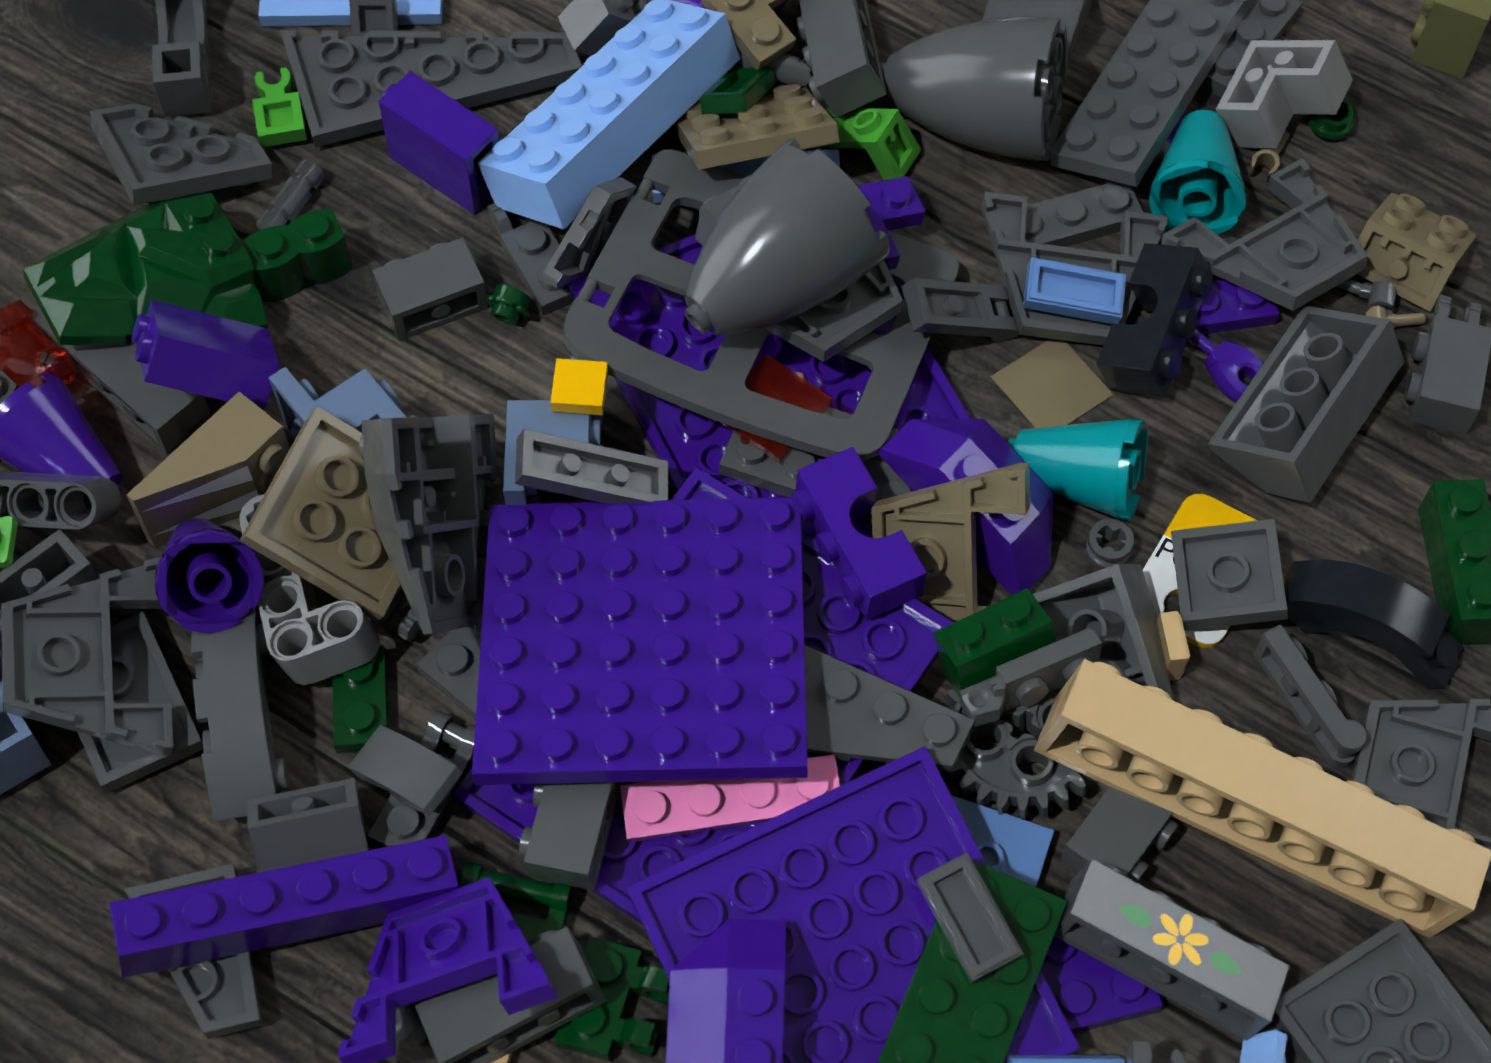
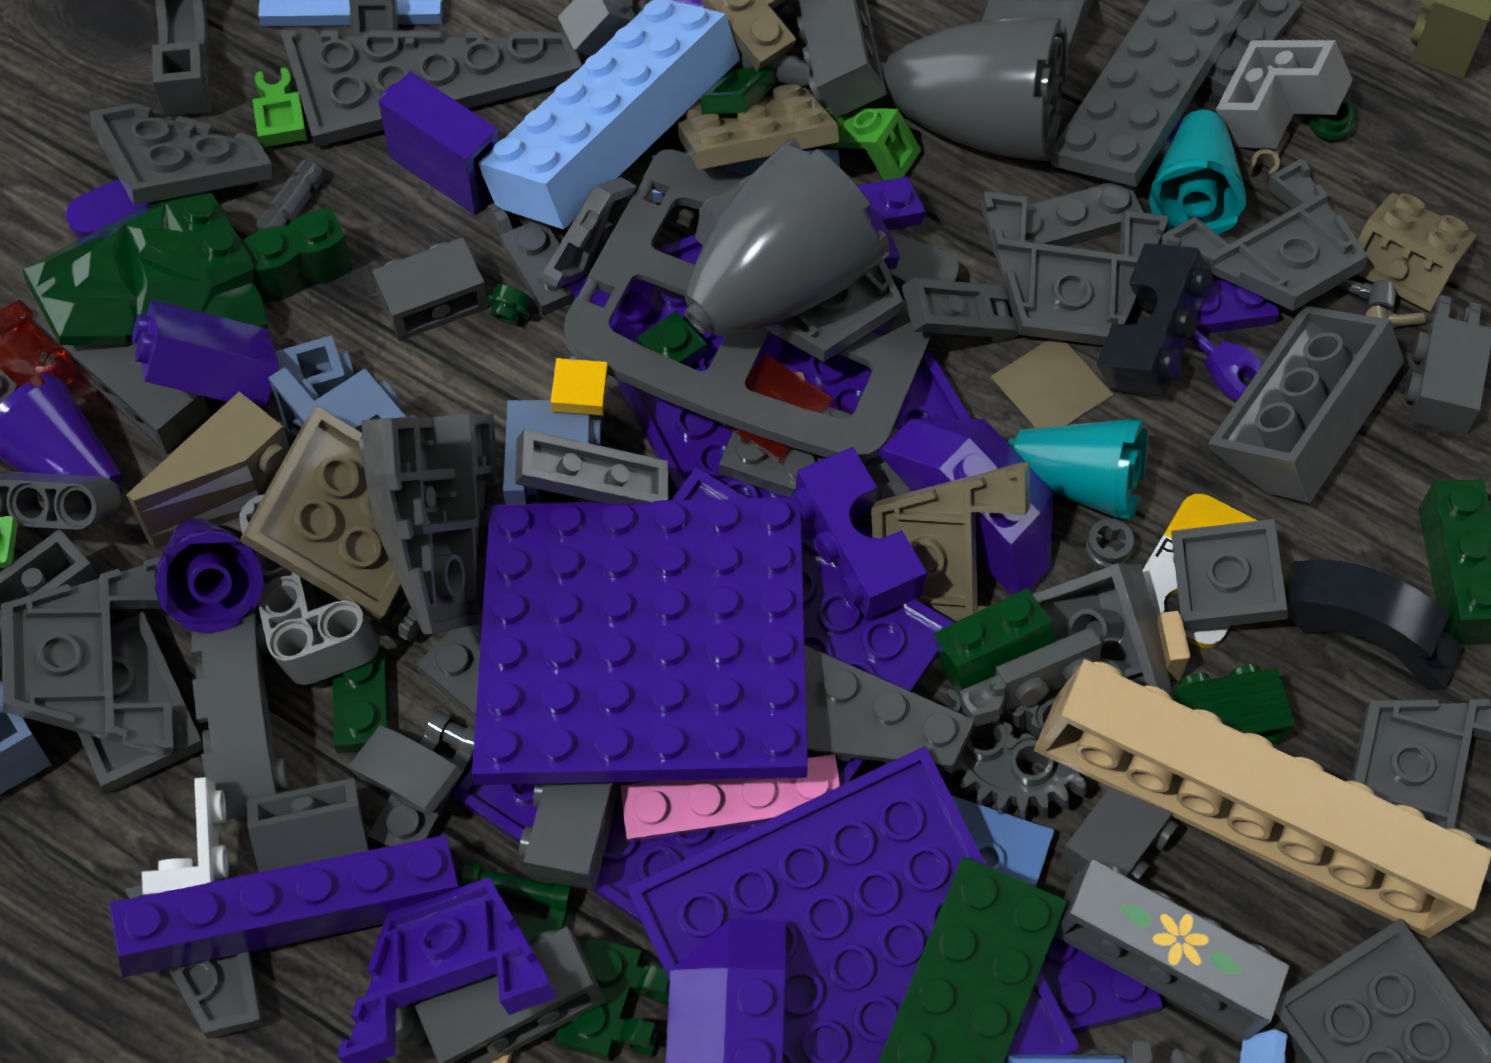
dark grey tile [916,853,1023,983] -> none
medium blue tile [1022,257,1126,324] -> none
dark grey plate [1253,624,1367,769] -> none
none -> dark purple tile [66,179,147,239]
none -> white bracket [142,777,229,895]
none -> sand blue brick [275,335,355,398]
none -> dark green plate [637,311,707,367]
none -> dark green brick [1172,664,1295,745]

